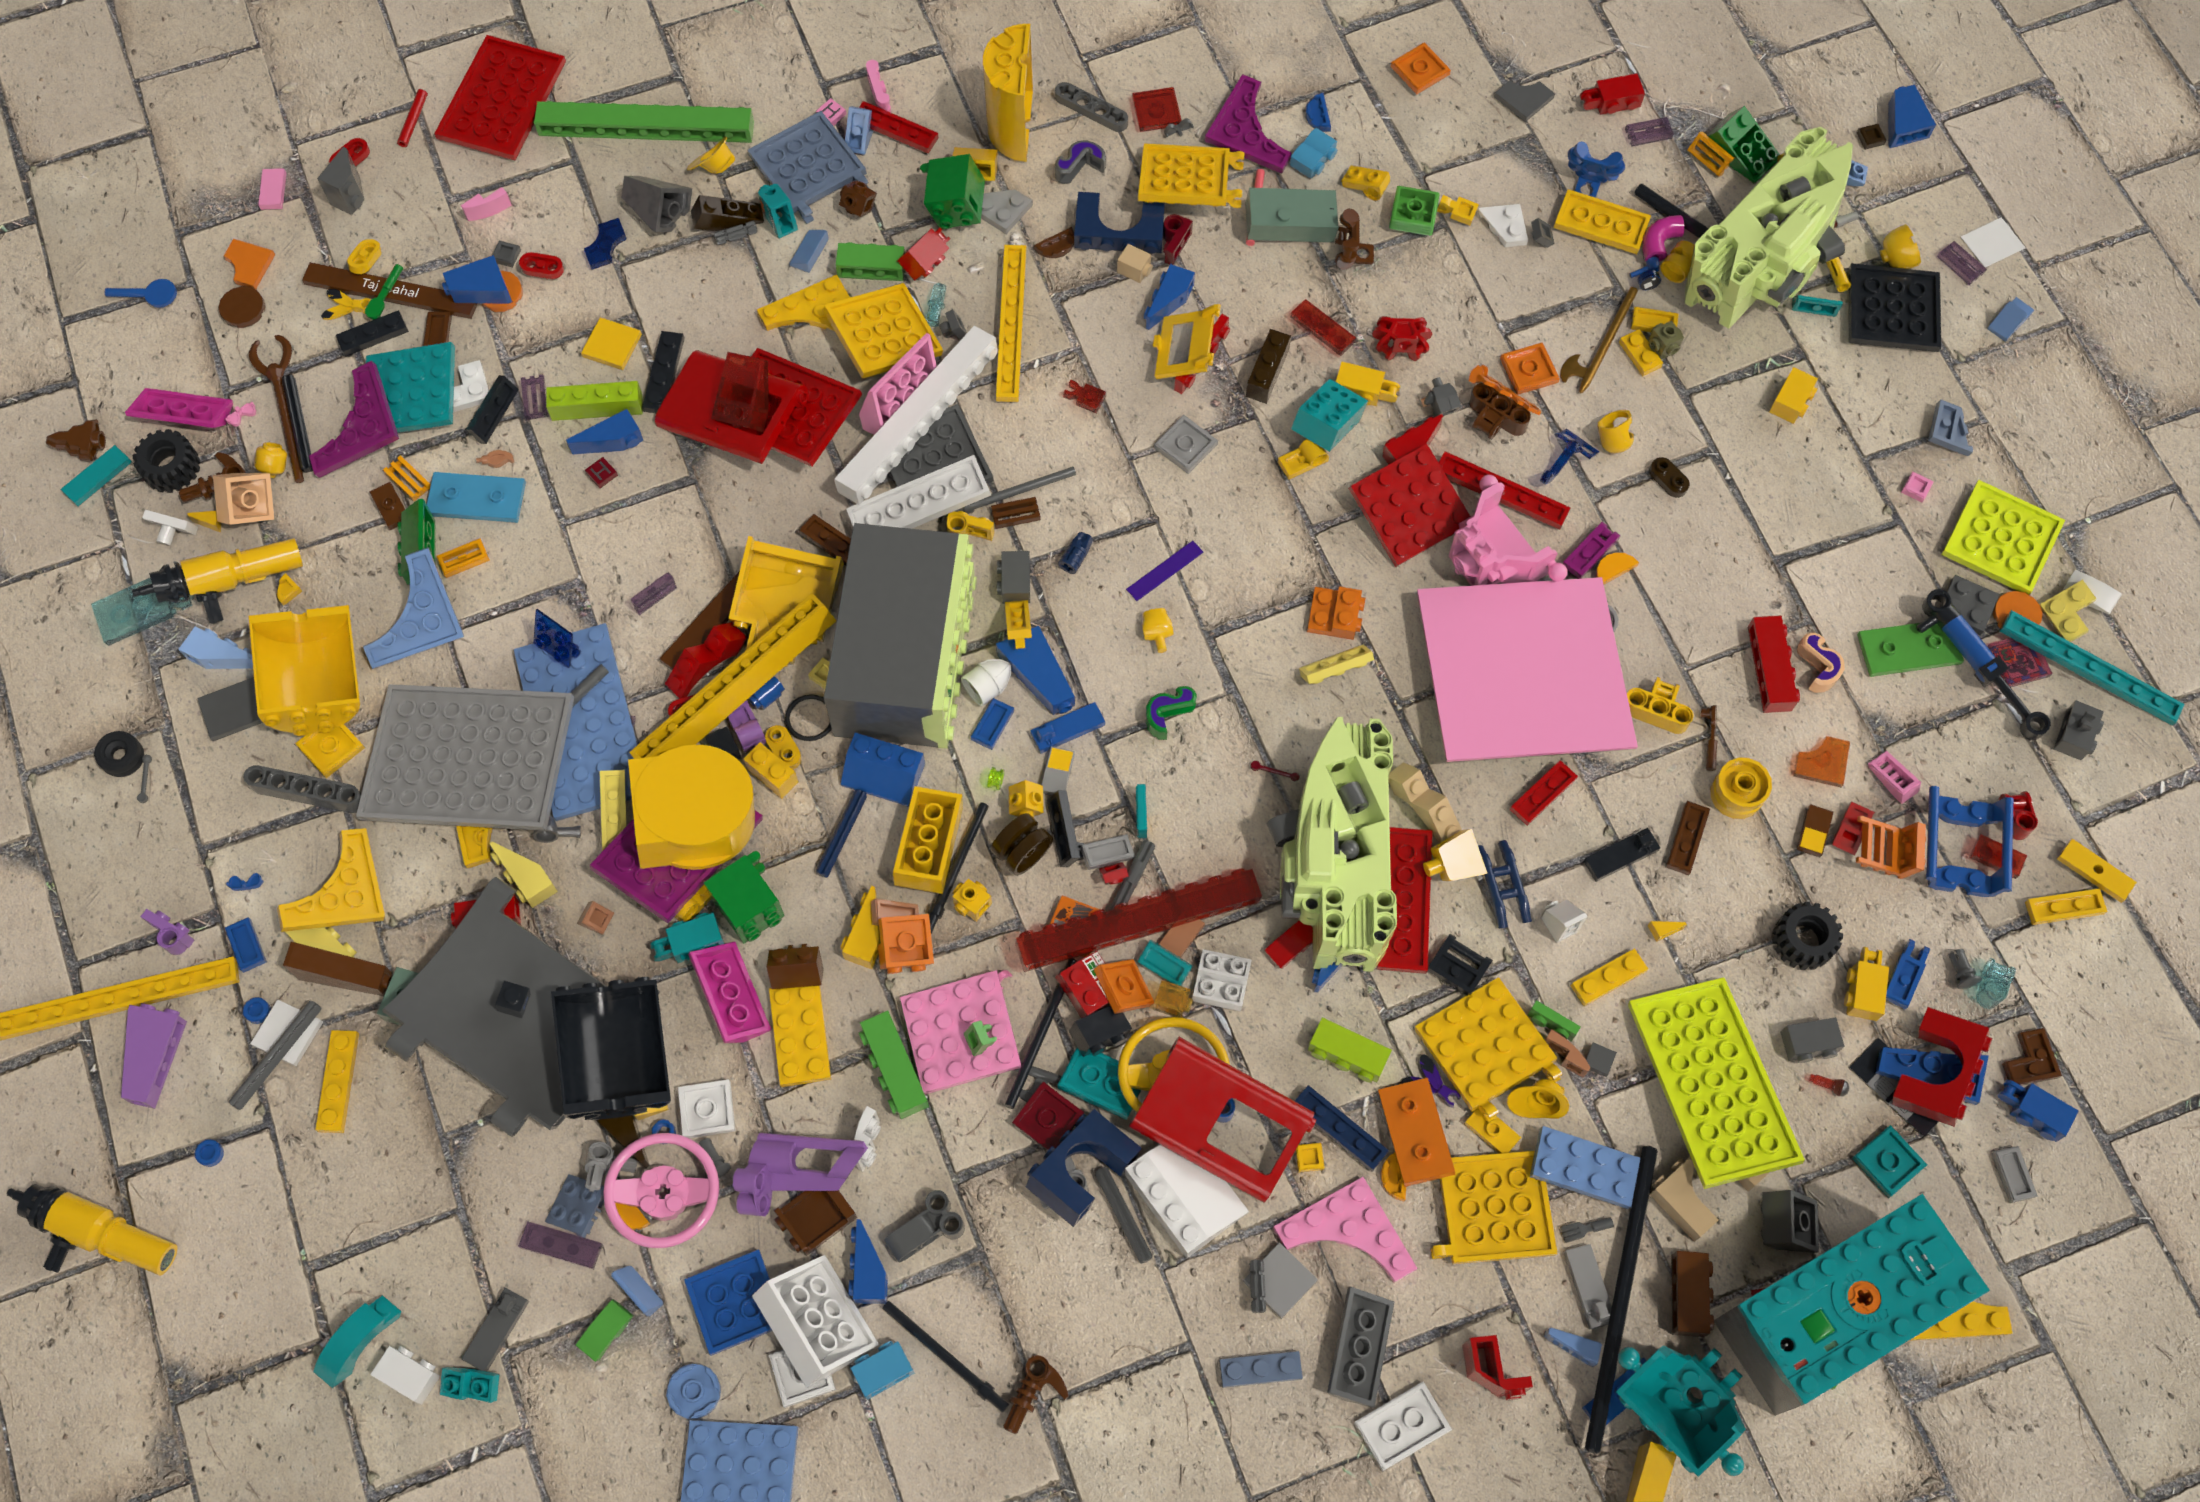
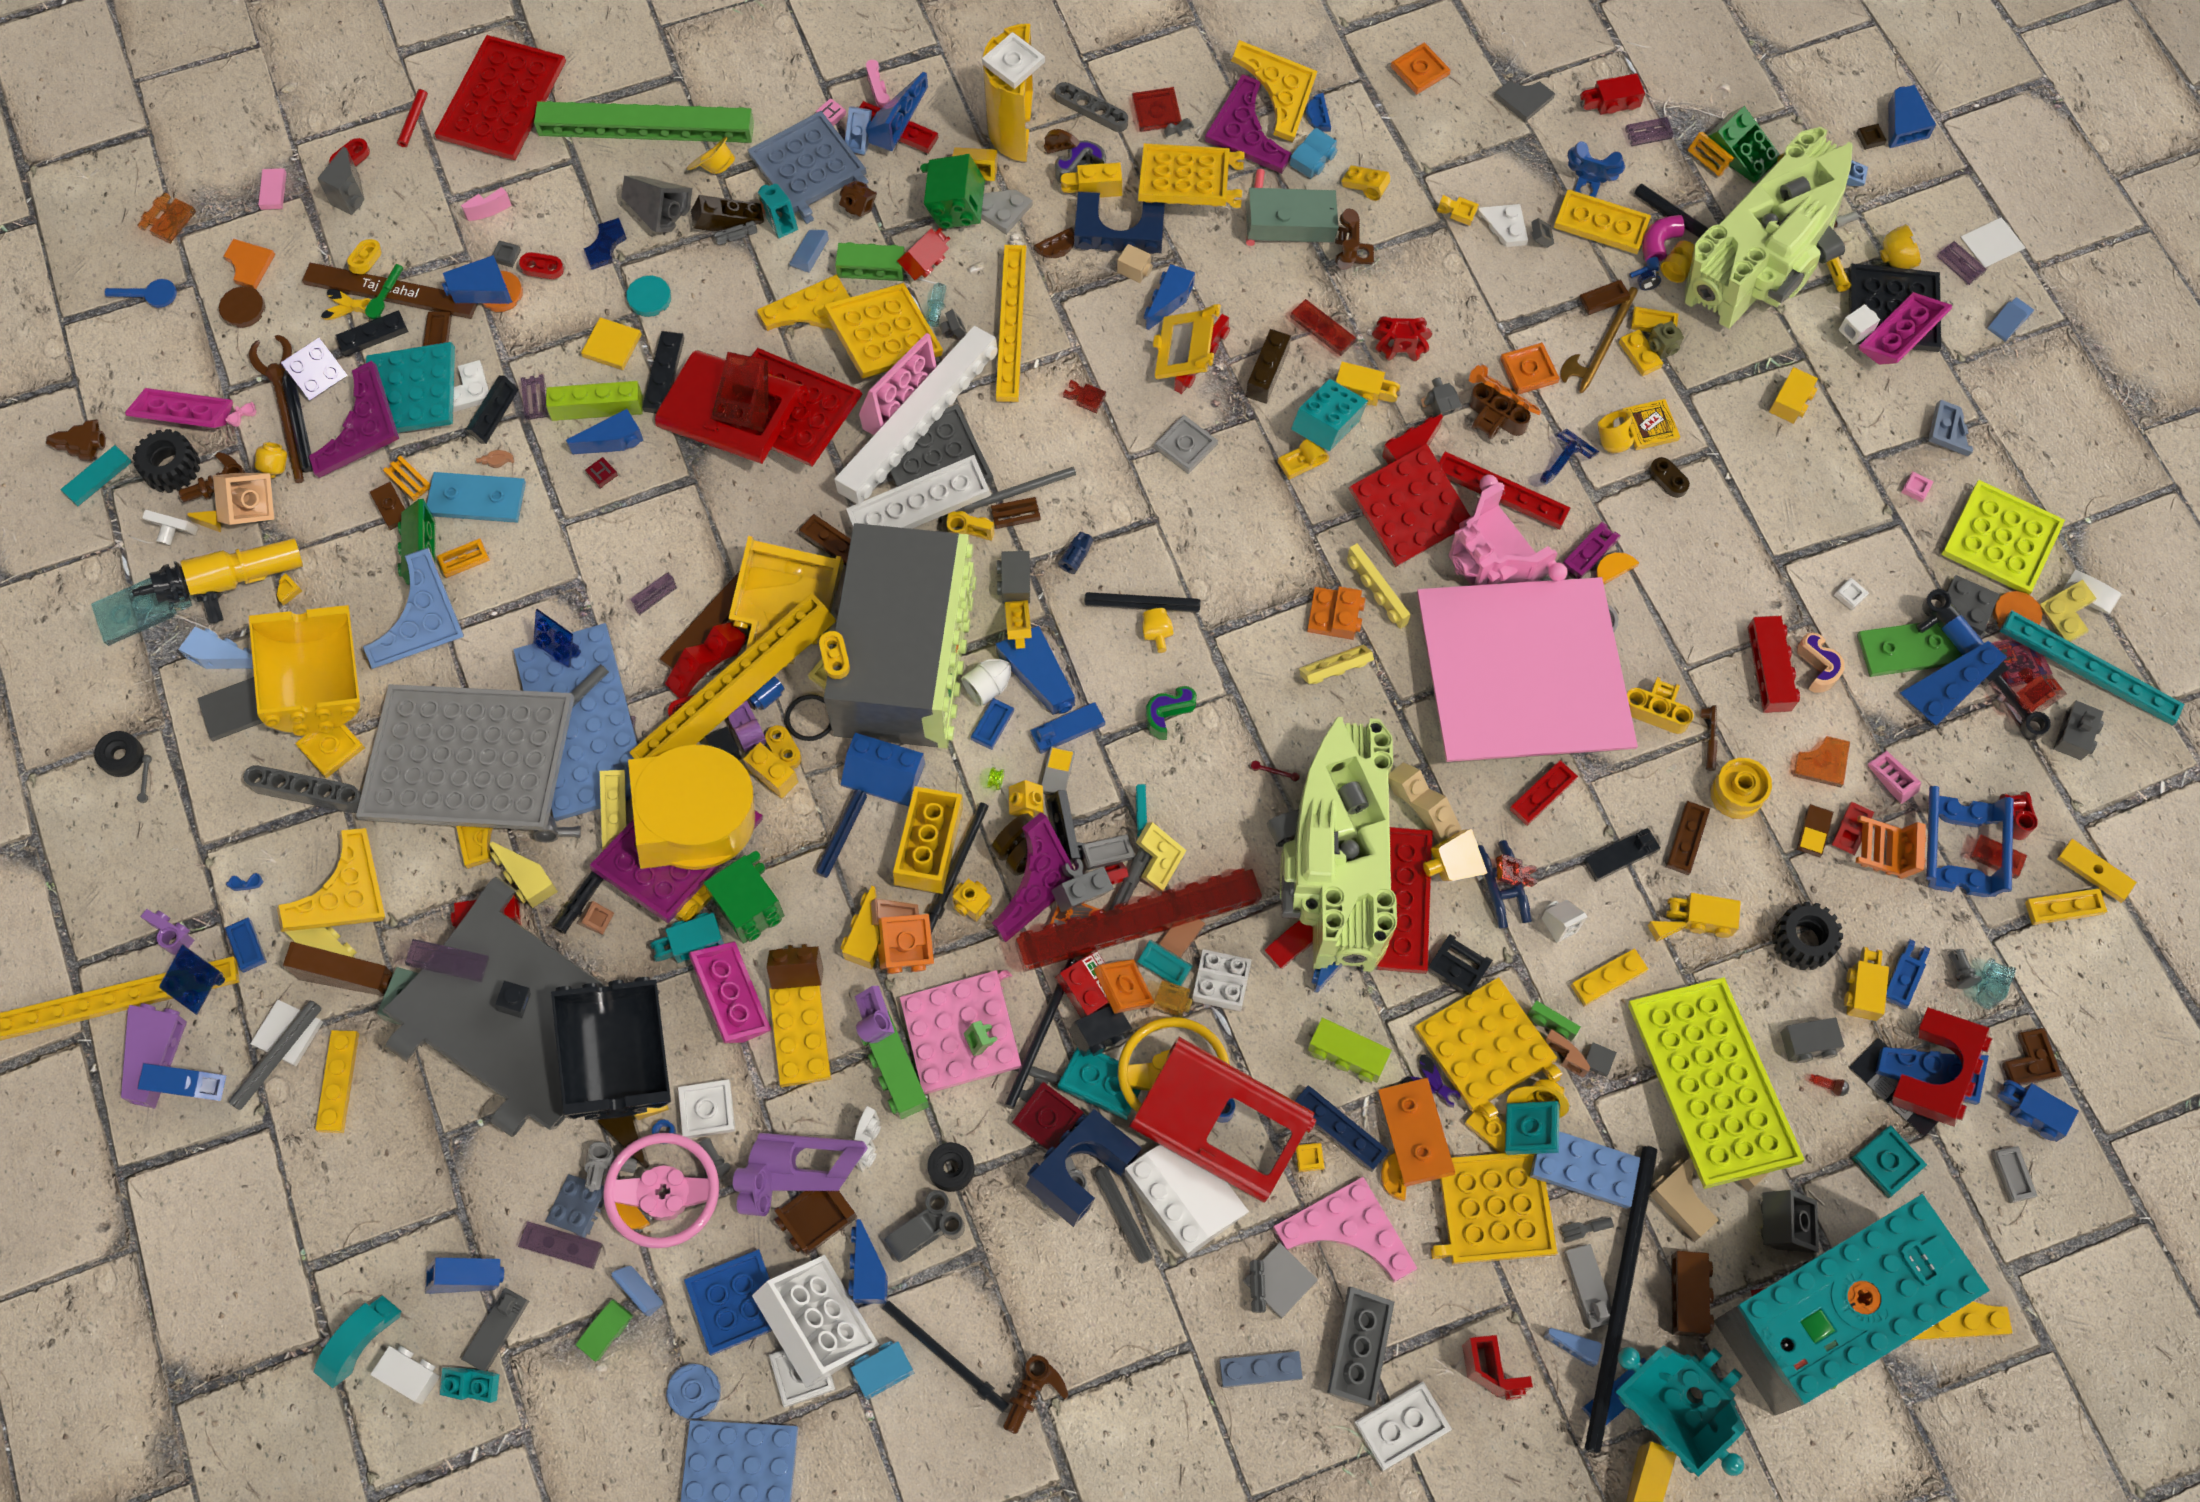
yellow piece [6,1184,178,1276] -> none
blue tile [195,1140,224,1167] -> none
blue tile [243,997,271,1024] -> none
dark purple sticker [1126,541,1204,601] -> none
dark red plate [1163,214,1193,265] -> none
bright green brick [1389,186,1440,236] -> none
teal slope [1792,295,1843,317] -> none
none -> clear orange plate [137,192,196,244]
none -> blue slope [137,1063,227,1101]
none -> clear blue hinge [159,945,225,1015]
none -> plate [281,338,347,401]
none -> clear purple tile [405,939,489,982]
none -> blue slope [425,1258,504,1294]
none -> black pin [552,871,604,935]
none -> teal tile [627,275,671,317]
none -> yellow plate [819,631,850,679]
none -> medium lavender plate [855,986,895,1043]
none -> blue wedge [866,72,928,151]
none -> black tyre [927,1142,975,1192]
none -> white plate [982,32,1045,89]
none -> magenta plate [992,812,1075,942]
none -> reddish brown tile [1044,129,1080,154]
none -> dark grey brick [1051,859,1114,913]
none -> yellow brick [1061,162,1122,198]
none -> black axle [1085,592,1201,612]
none -> light yellow plate [1136,822,1187,891]
none -> yellow plate [1231,40,1318,143]
none -> light yellow plate [1347,543,1411,629]
none -> clear red plate [1496,854,1537,887]
none -> teal tile [1505,1101,1560,1155]
none -> reddish brown tile [1580,279,1630,315]
none -> yellow tile [1622,399,1680,450]
none -> yellow brick [1666,893,1741,938]
none -> white tile [1834,578,1869,611]
none -> white brick [1839,304,1880,345]
none -> dark pink slope [1859,292,1952,365]
none -> blue wing [1900,641,2007,727]
none -> clear red brick [2017,667,2067,712]

